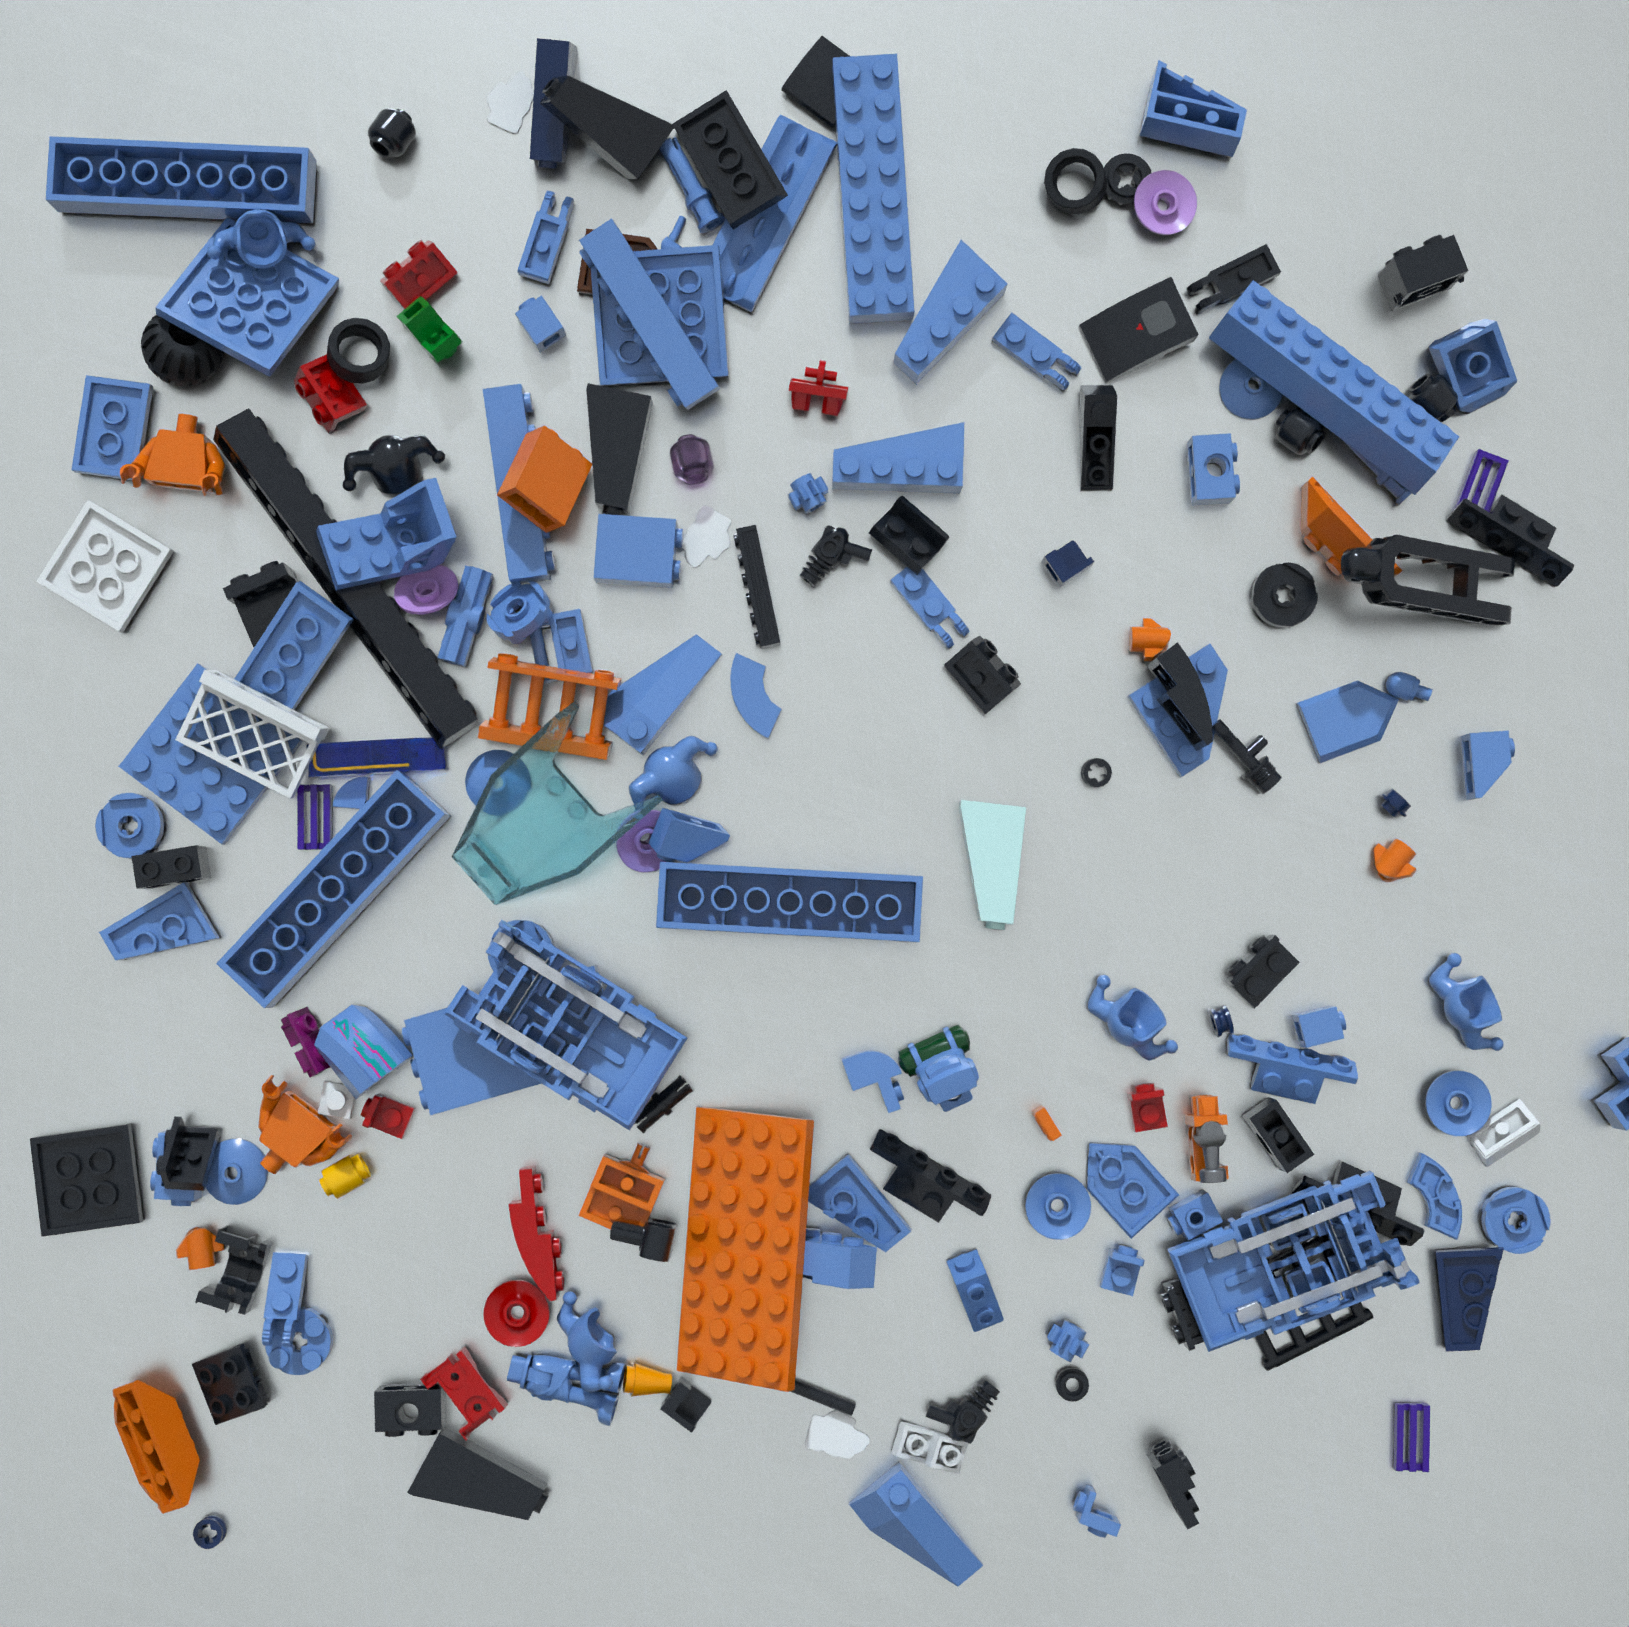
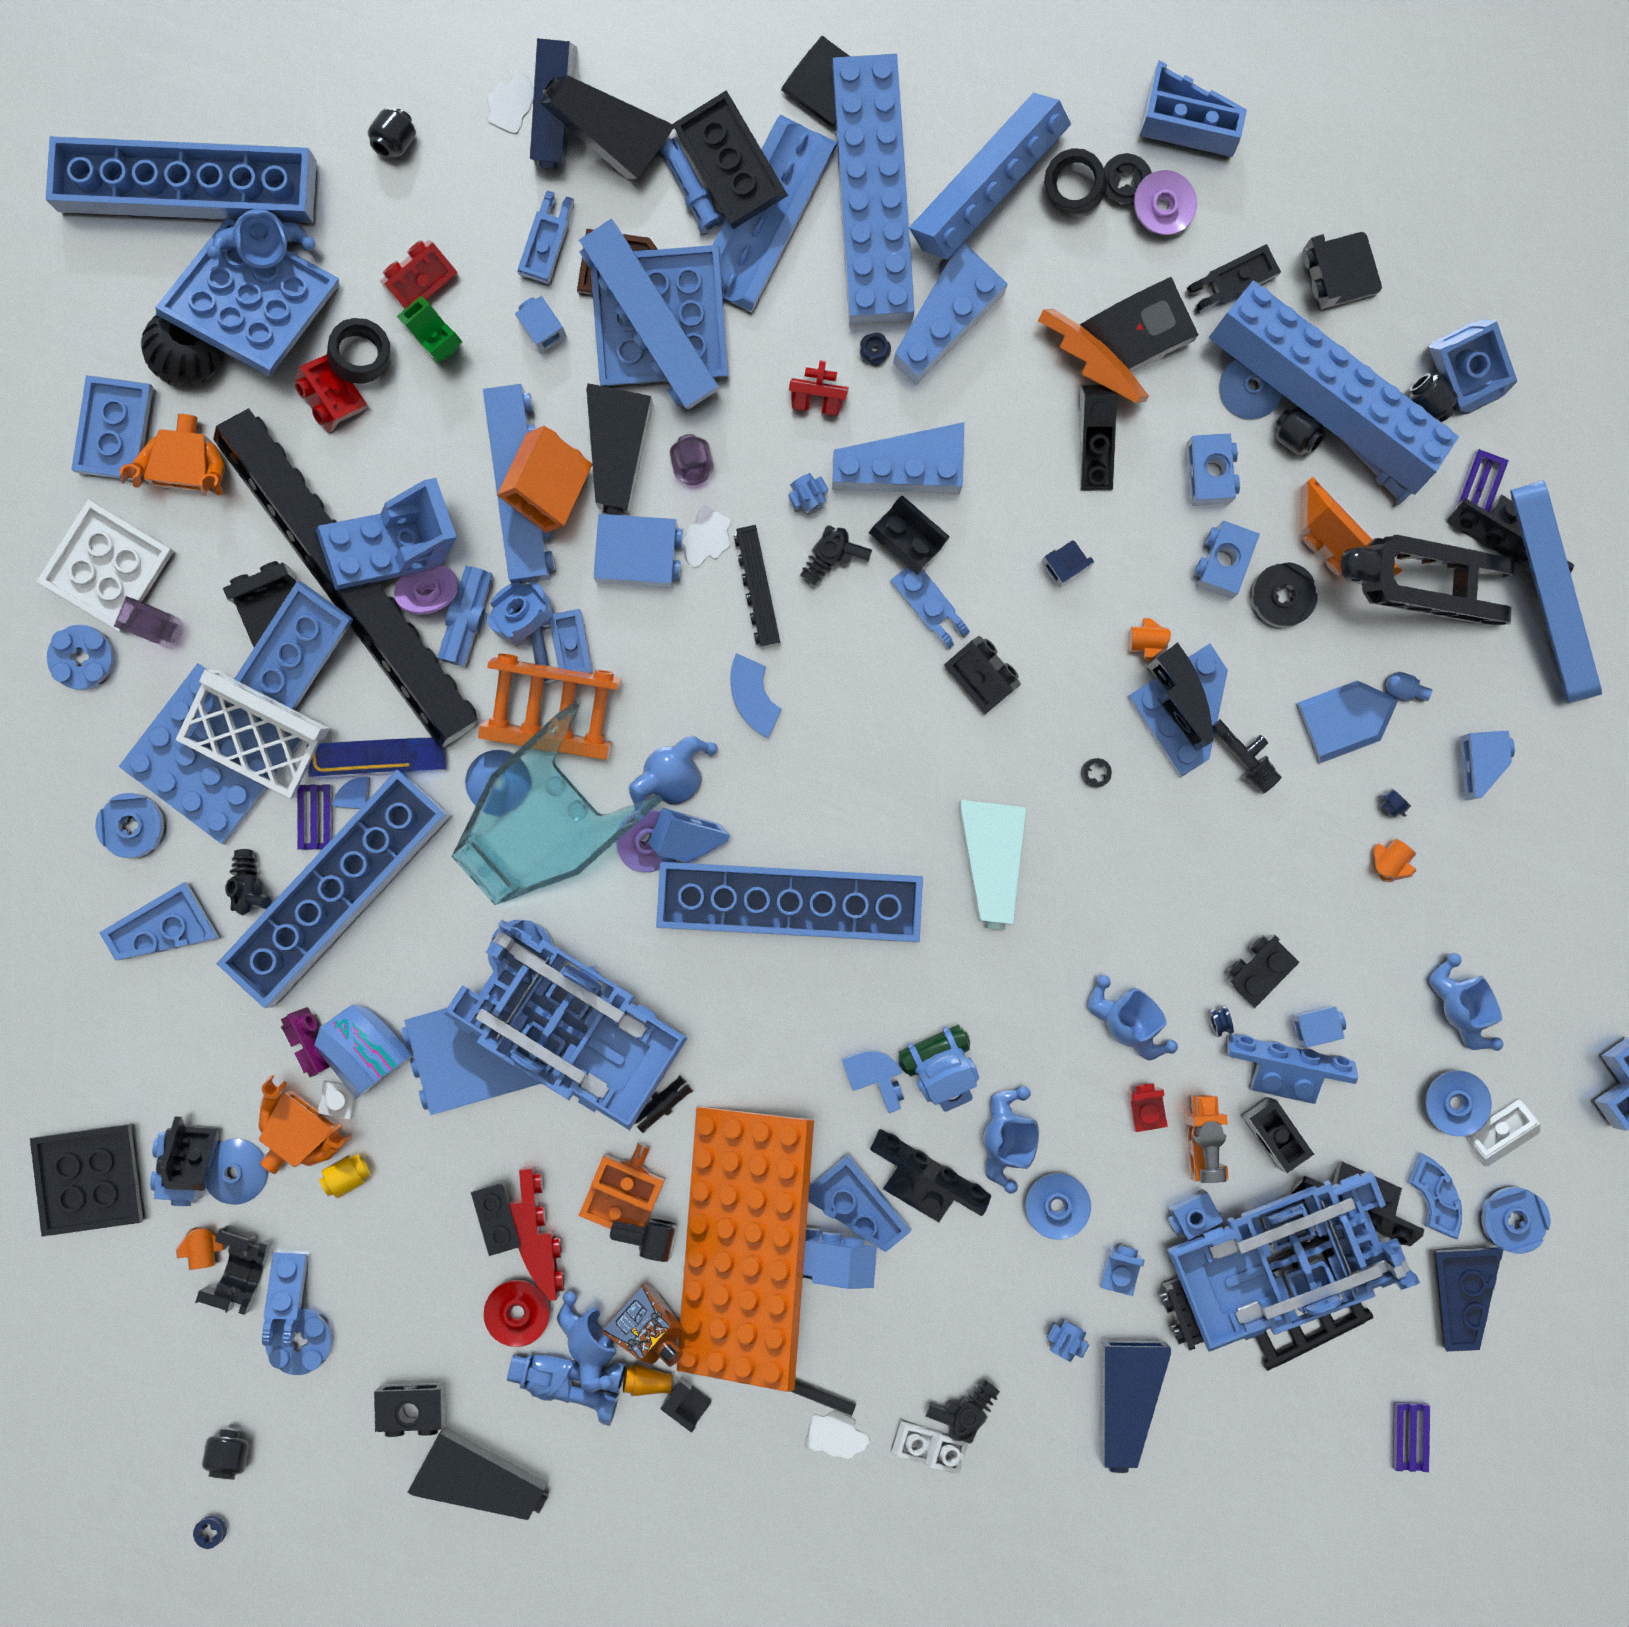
orange wedge [113,1380,200,1514] -> none
black brick [131,845,211,890] -> none
black hinge [192,1343,269,1425] -> none
black piece [342,435,445,494] -> none
red bracket [361,1093,416,1139] -> none
red piece [420,1346,508,1441] -> none
medium blue wedge [603,634,722,756] -> none
medium blue hand [661,216,686,249] -> none
medium blue wedge [849,1461,983,1587] -> none
medium blue bracket [946,1249,1004,1332] -> none
medium blue hinge [992,312,1082,390] -> none
orange tile [1031,1105,1062,1141] -> none
black plate [1056,1368,1089,1402] -> none
medium blue bracket [1073,1485,1121,1538] -> none
medium blue tile [1087,1143,1179,1239] -> none
black plate [1146,1439,1200,1530] -> none
black brick [1378,235,1469,311] -> none
none -> medium blue plate [47,625,115,690]
none -> clear purple slope [114,596,180,649]
none -> black head [202,1429,249,1480]
none -> black piece [225,849,272,916]
none -> black bracket [471,1183,521,1256]
none -> torso [601,1284,683,1367]
none -> dark blue plate [860,332,891,364]
none -> medium blue brick [909,93,1071,260]
none -> medium blue piece [983,1086,1039,1194]
none -> orange slope [1038,309,1149,403]
none -> dark blue slope [1100,1341,1171,1473]
none -> medium blue brick [1195,520,1260,599]
none -> black bracket [1303,232,1382,309]
none -> medium blue beam [1510,480,1602,704]

